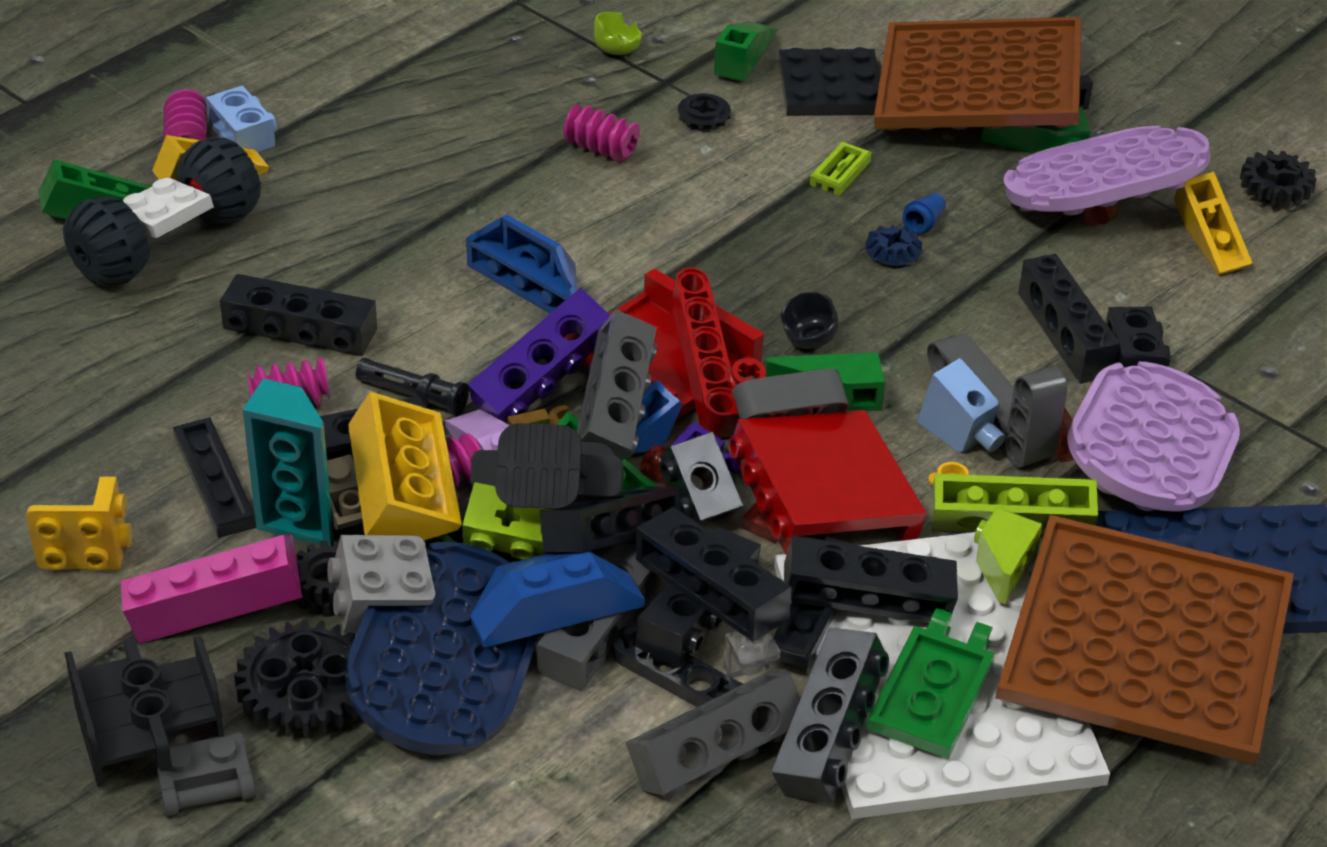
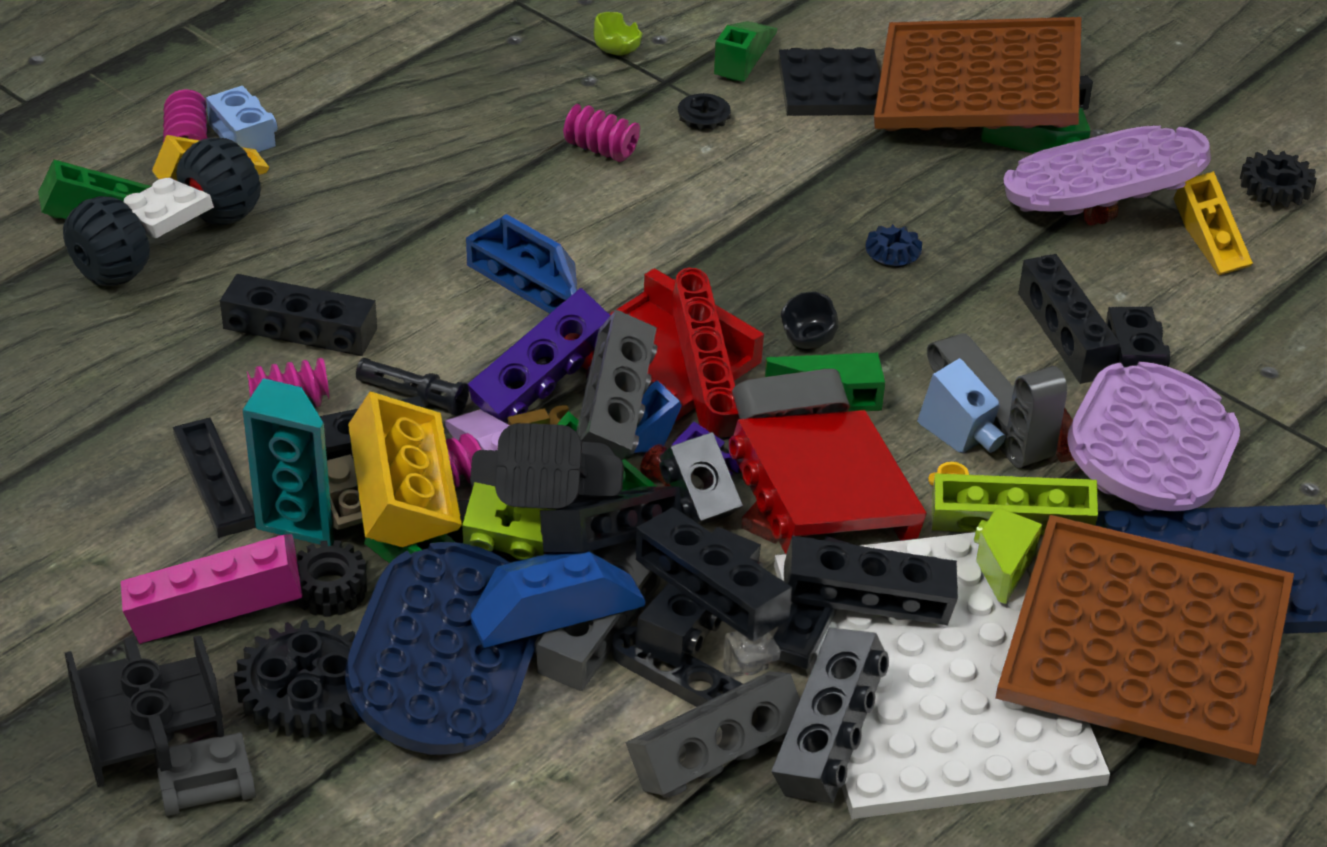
yellow bracket [26,477,132,570] -> none
light grey bracket [327,535,435,633] -> none
red bush [729,358,766,390] -> none
lime tile [810,142,872,196] -> none
green tile [866,608,995,759] -> none
blue cone [902,193,946,234] -> none

